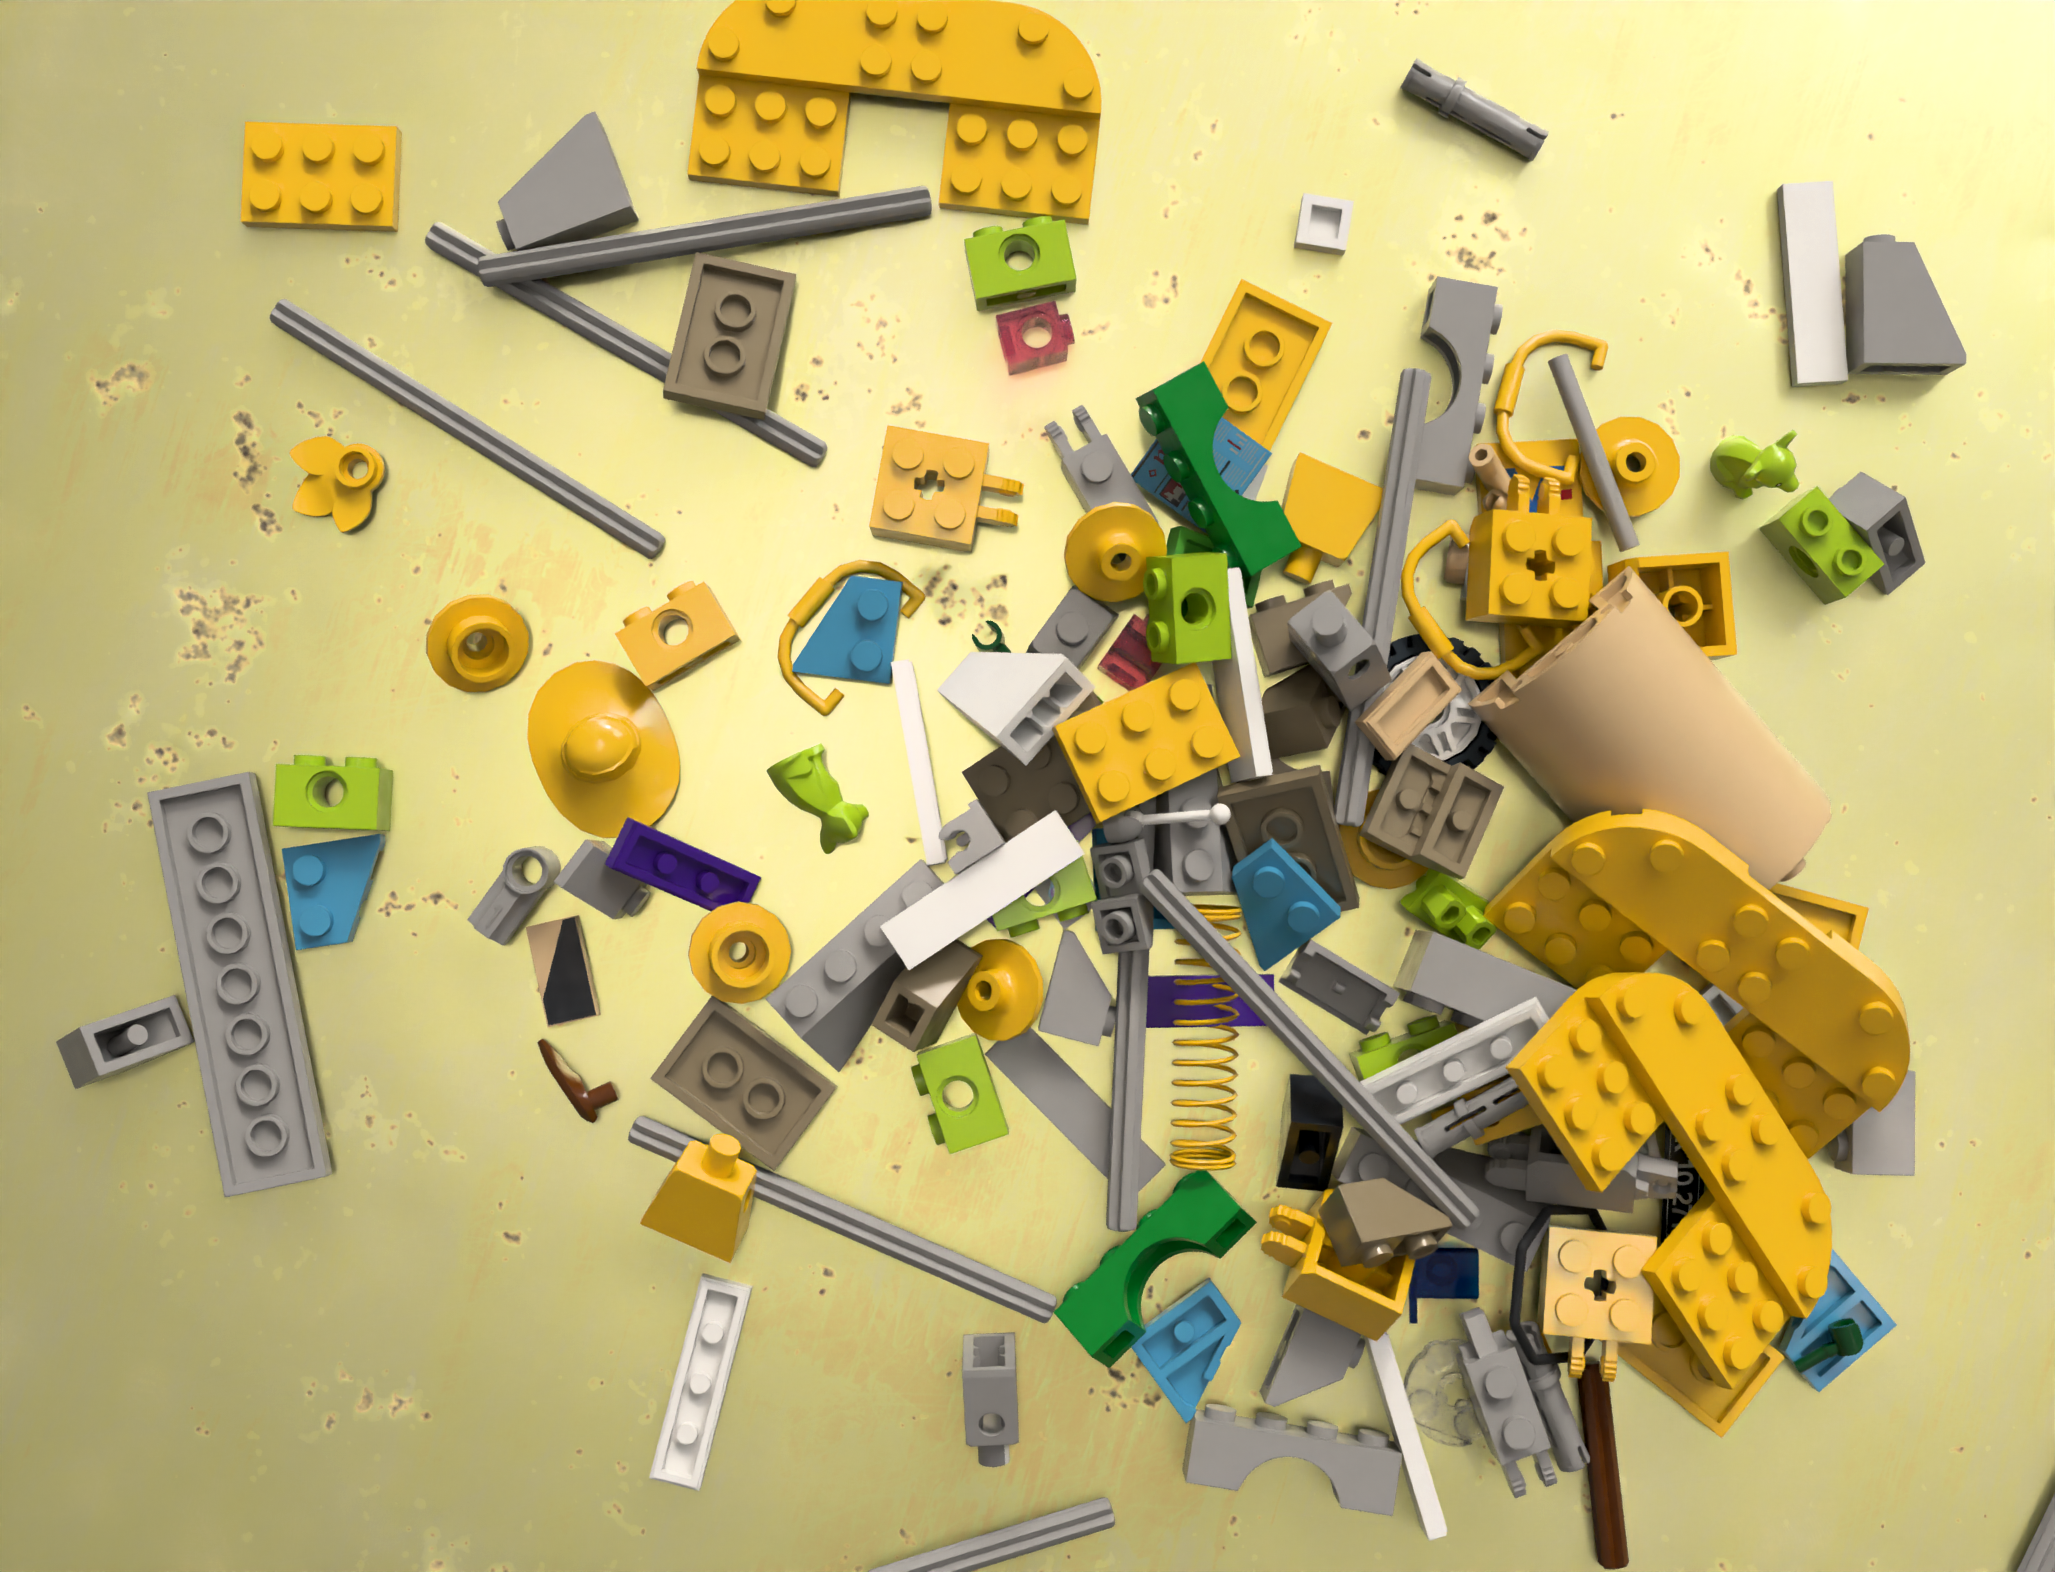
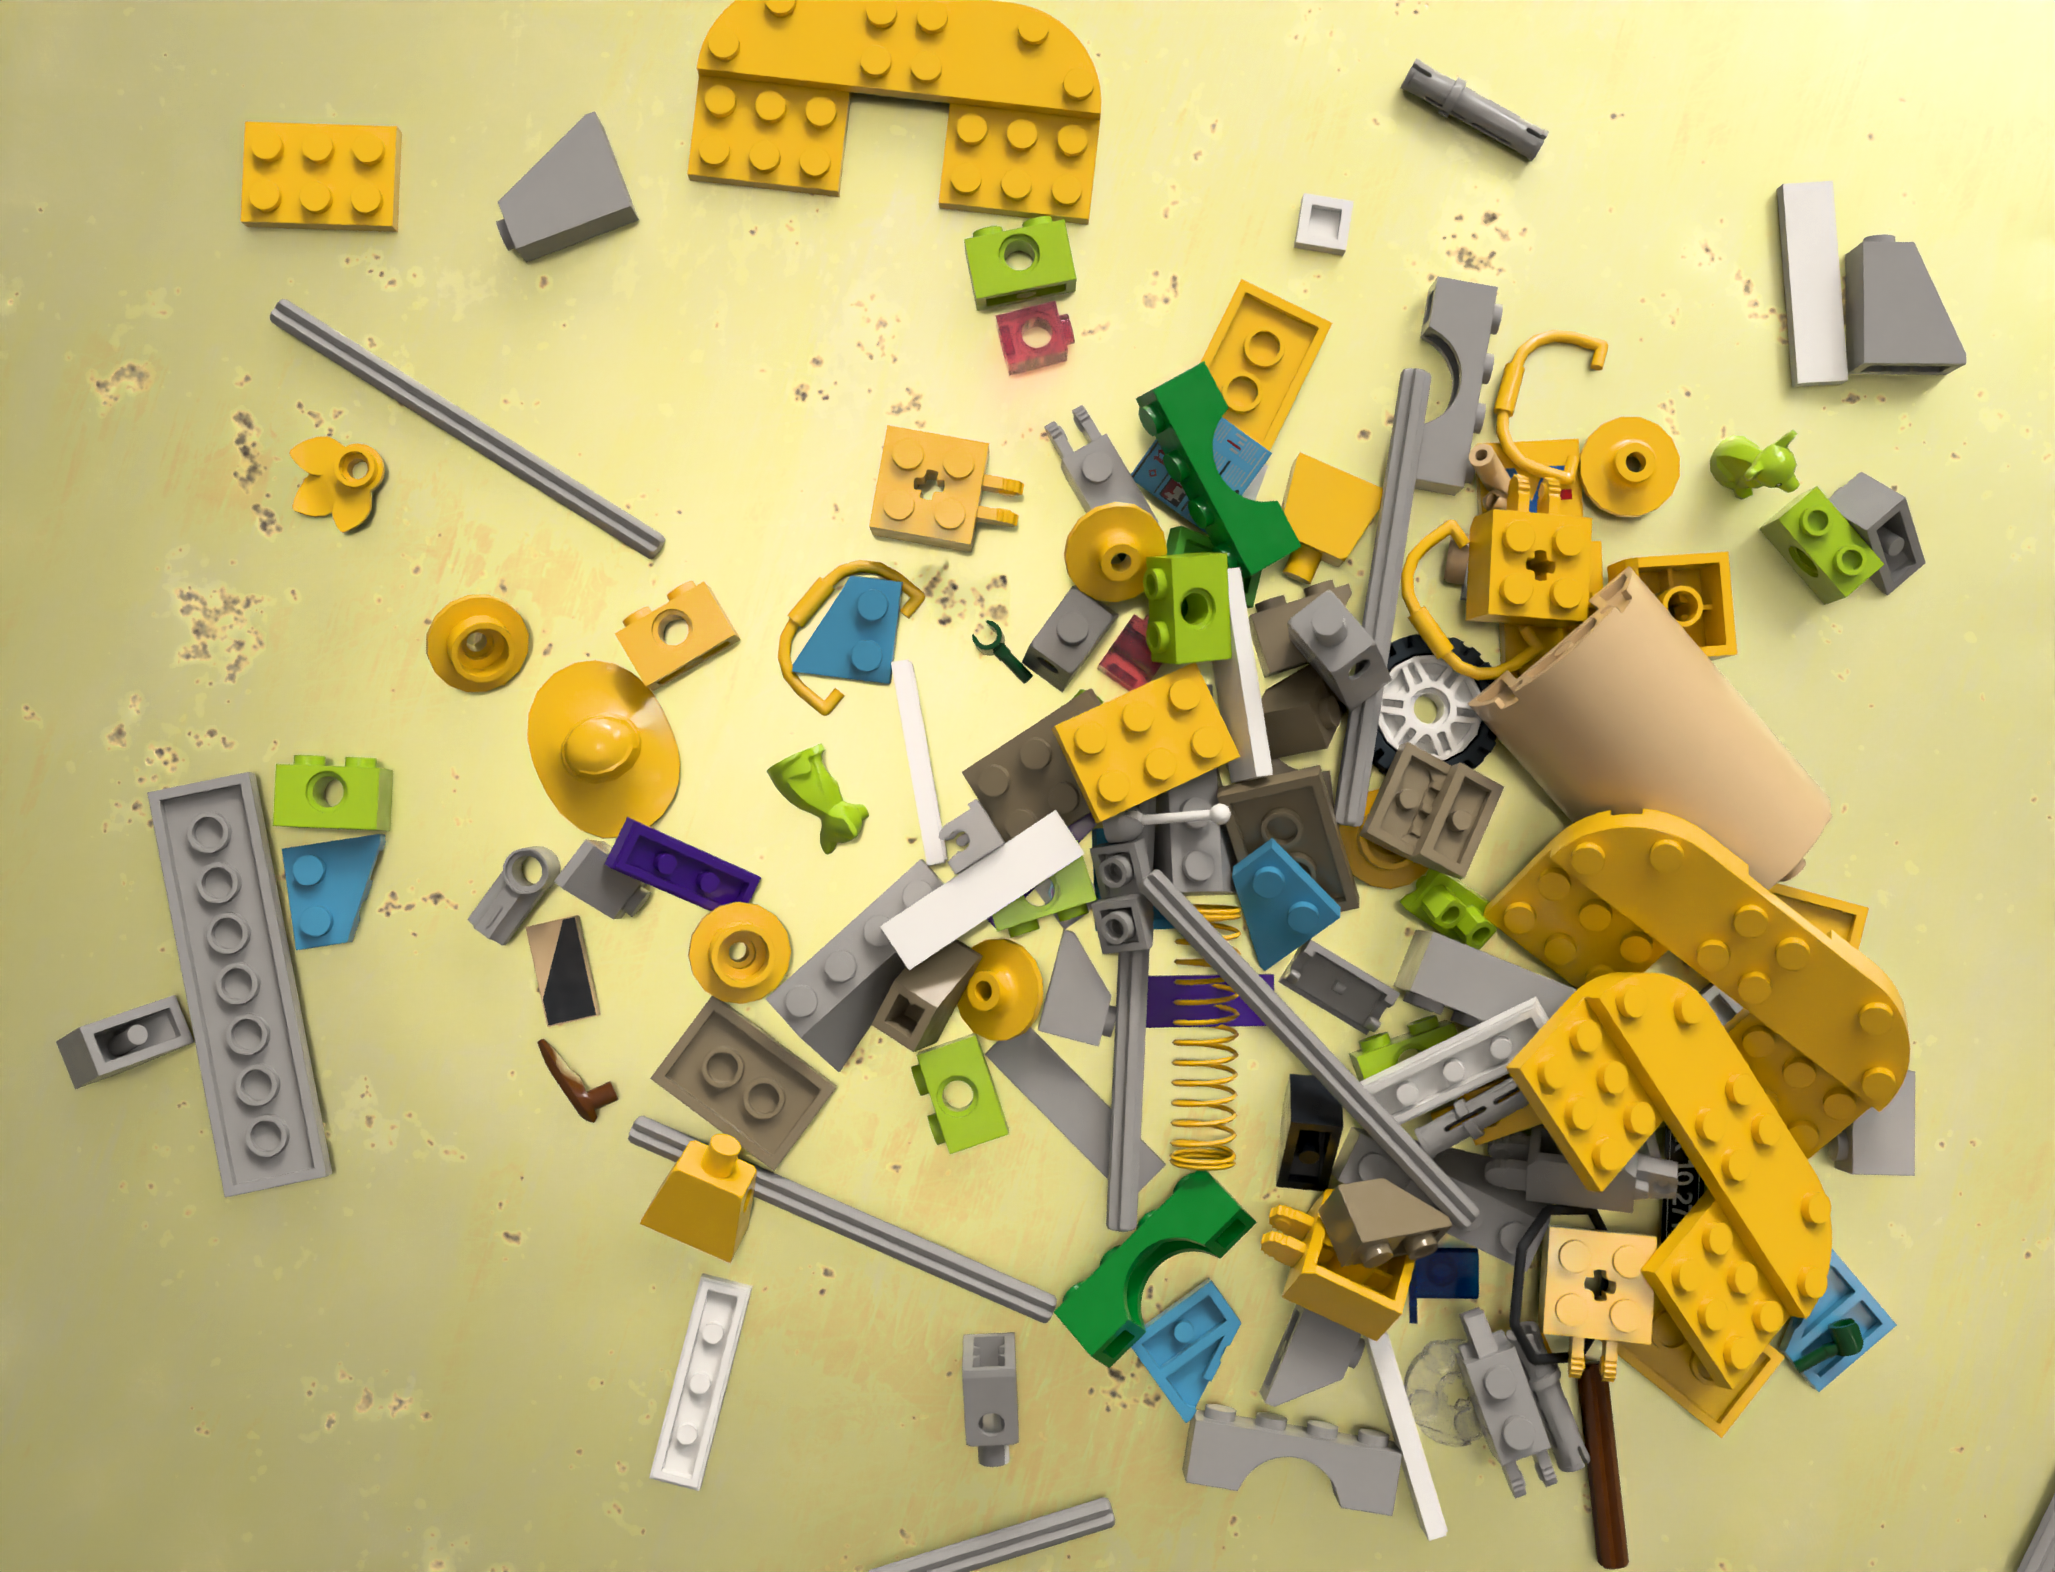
light grey axle [425,222,827,467] -> none
light grey axle [478,186,932,287] -> none
dark tan plate [663,252,796,420] -> none
white slope [937,652,1096,766] -> none
tan tile [1355,651,1462,760] -> none
light grey bar [1548,354,1640,552] -> none

